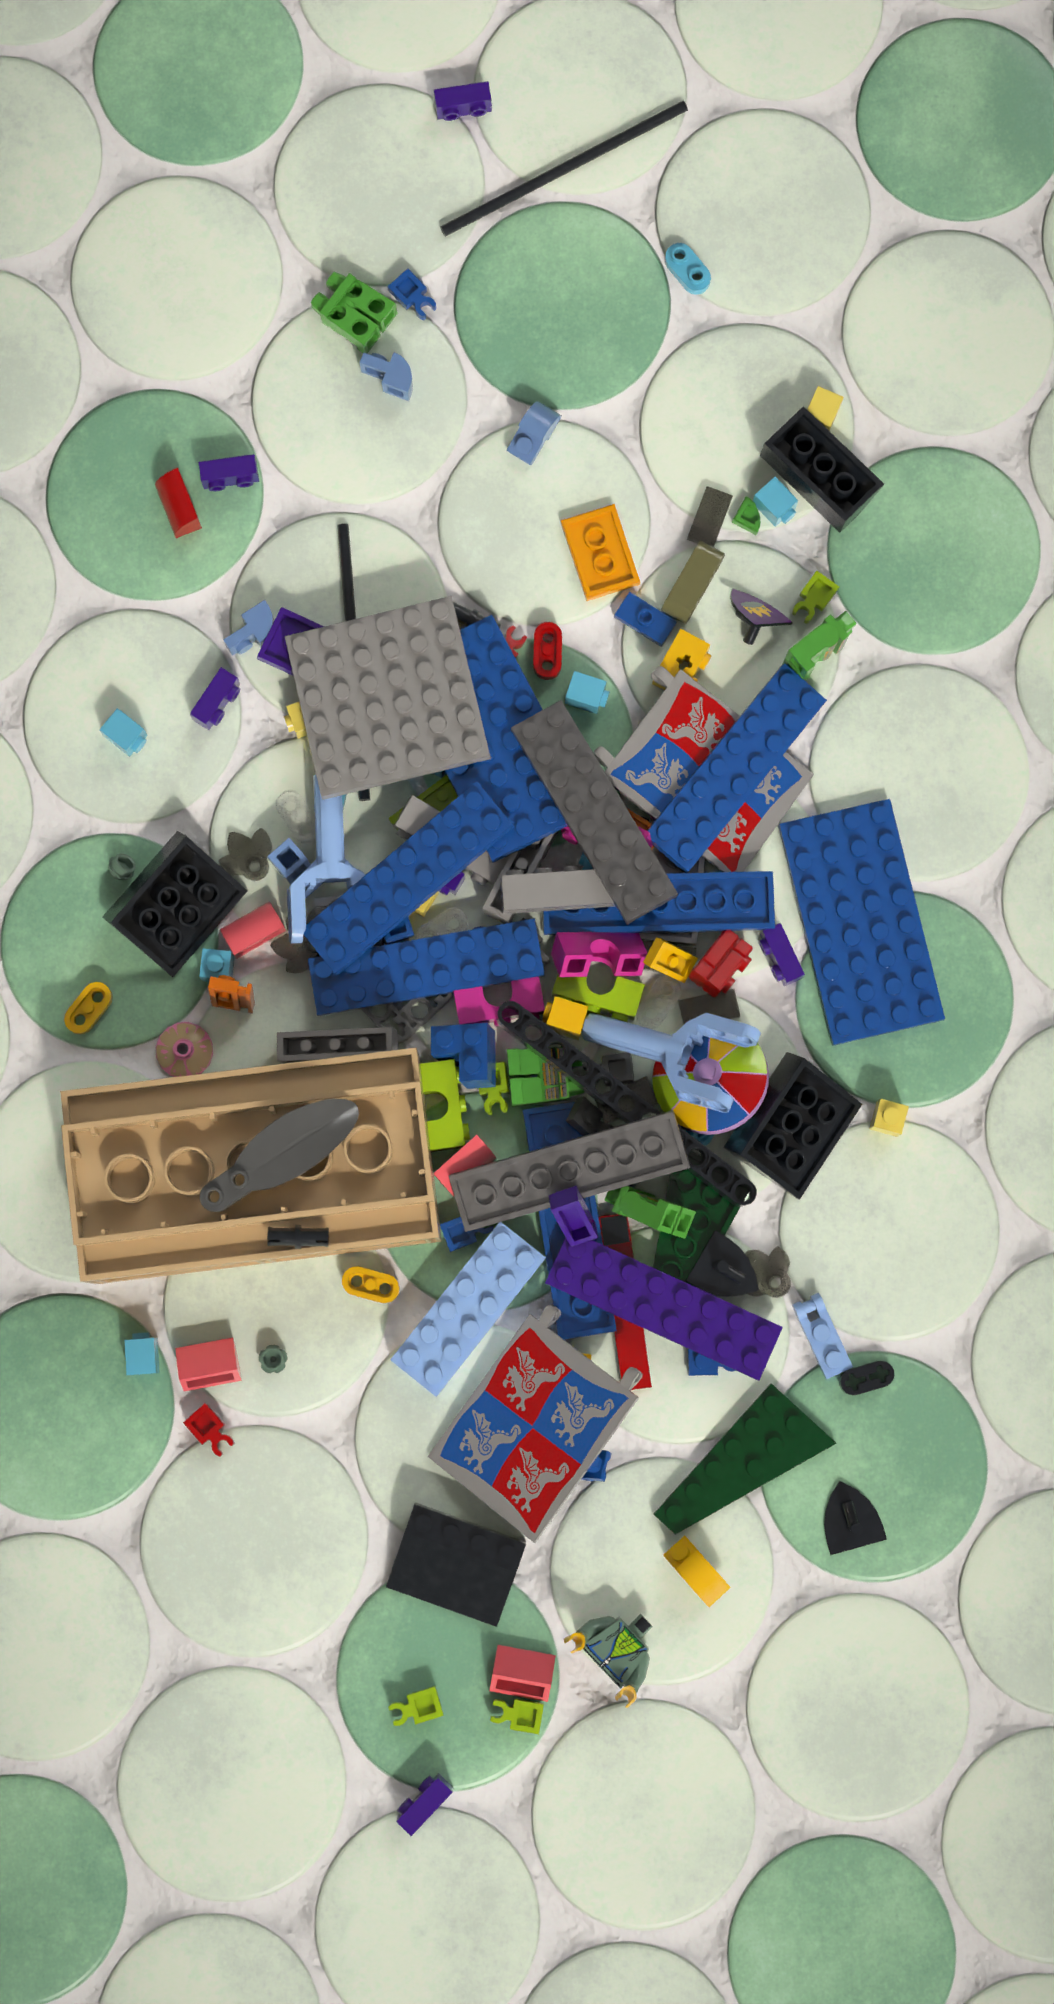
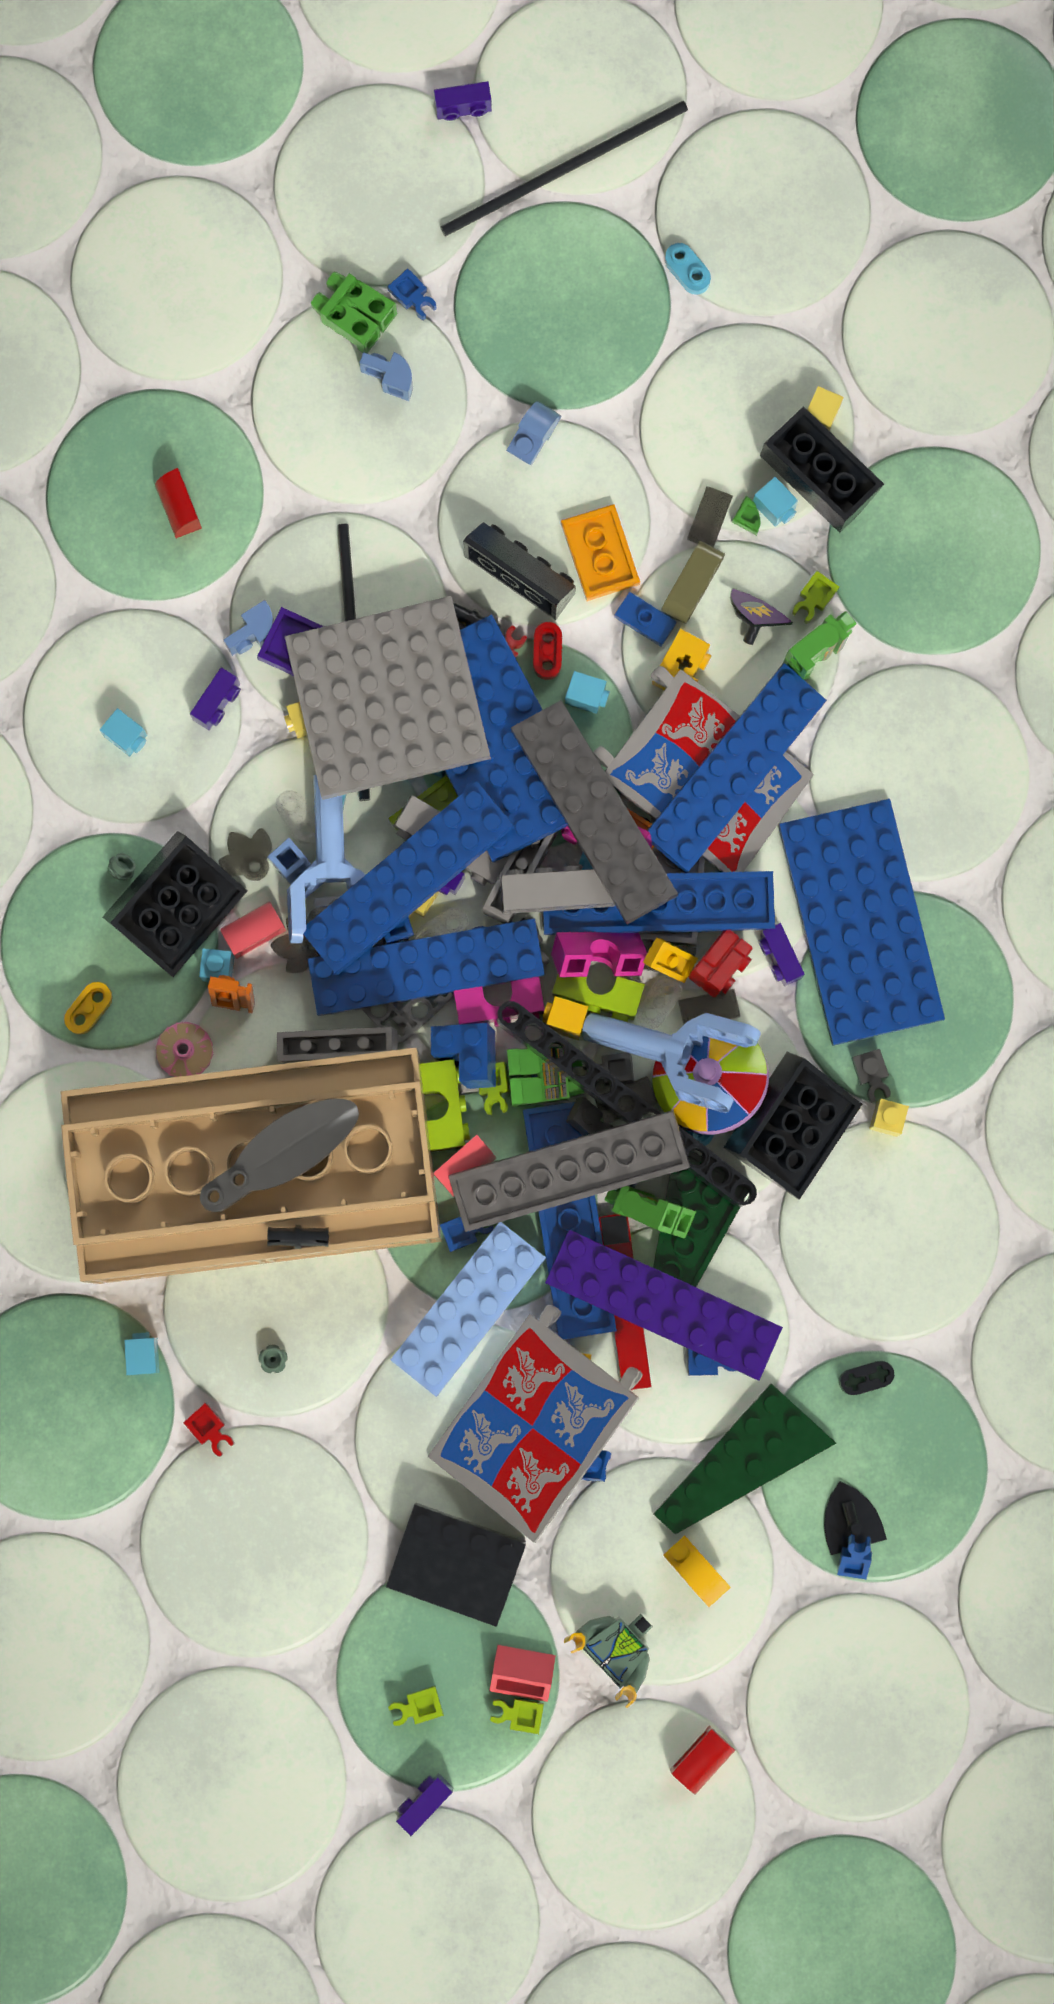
coral brick [175,1337,242,1391] -> none
dark purple piece [198,454,260,492] -> none
yellow plate [342,1266,400,1303] -> none
dark purple piece [549,1186,598,1247] -> none
black shield [686,1231,759,1297] -> none
clear smoke plate [745,1246,791,1298] -> none
light blue plate [792,1293,853,1379] -> none
none -> black slope [463,522,576,620]
none -> red brick [670,1725,736,1795]
none -> blue plate [837,1534,872,1580]
none -> dark grey plate [851,1049,891,1103]

